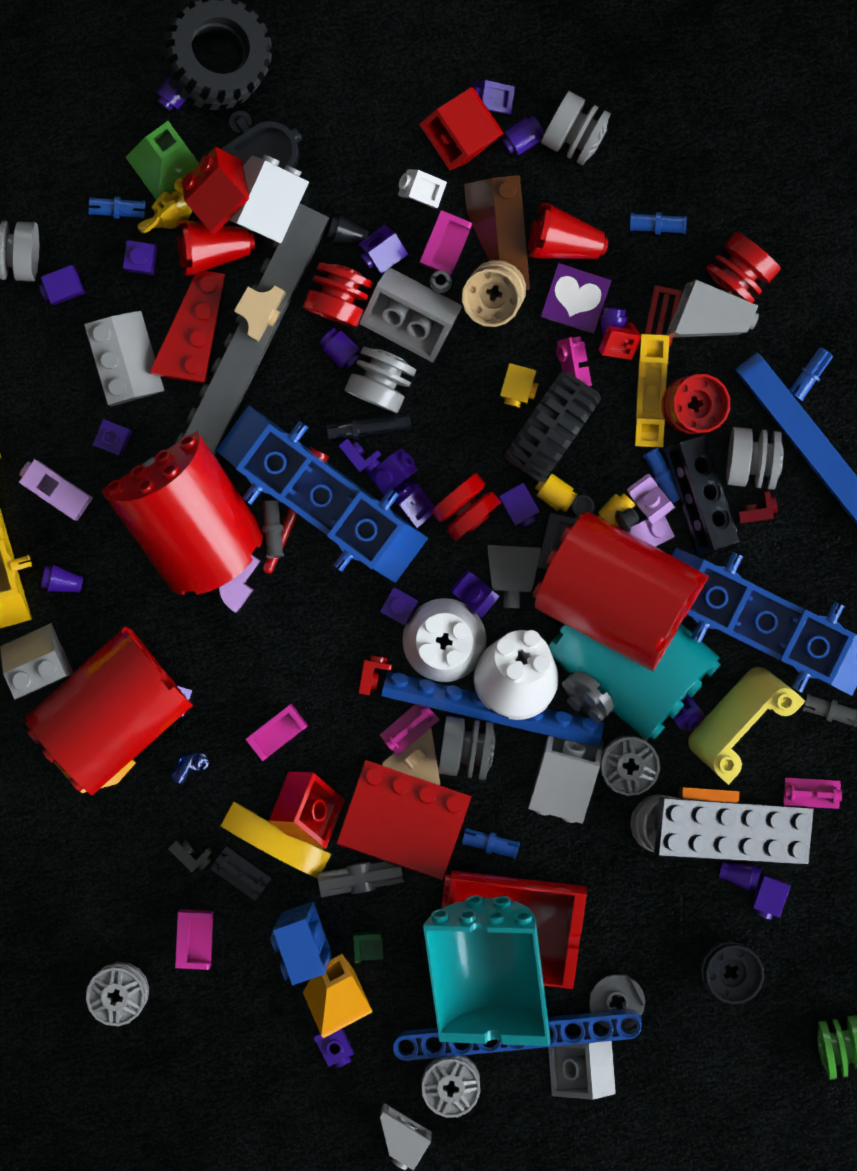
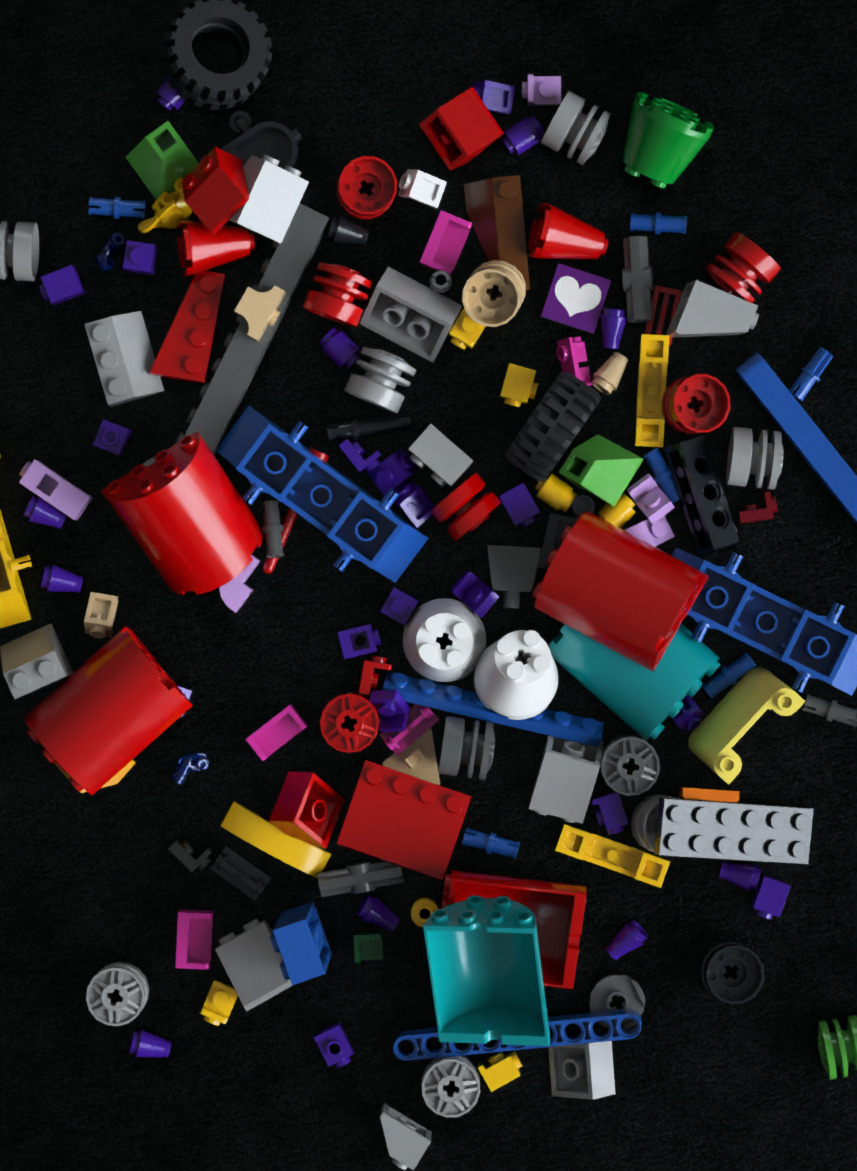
light orange slope [303,954,372,1038] -> none
brick [358,225,408,274] -> none
dark grey plate [562,671,614,723] -> none
red bracket [599,322,641,360] -> none
black piece [615,508,639,532] -> none
dark pink hinge [783,778,842,809] -> none
none -> dark purple cone [23,496,67,529]
none -> tan bracket [84,592,118,639]
none -> clear blue arm [95,233,125,271]
none -> dark purple cone [129,1030,171,1058]
none -> yellow bracket [200,979,238,1026]
none -> light grey slope [215,918,292,1012]
none -> red wheel [320,692,380,753]
none -> red wheel [336,156,397,220]
none -> dark purple brick [338,624,381,659]
none -> dark purple cone [357,895,400,932]
none -> dark purple bracket [370,689,410,732]
none -> light grey brick [409,424,473,487]
none -> yellow brick [411,897,439,927]
none -> yellow bracket [448,308,486,350]
none -> yellow brick [477,1051,522,1092]
none -> lavender bracket [522,74,561,106]
none -> yellow slope [555,824,670,888]
none -> bright green slope [559,434,643,507]
none -> tan cone [591,352,628,395]
none -> dark purple brick [591,791,628,835]
none -> dark purple cone [606,920,648,960]
none -> green cone [622,92,714,188]
none -> dark grey piece [622,236,653,323]
none -> blue pin [702,652,757,699]

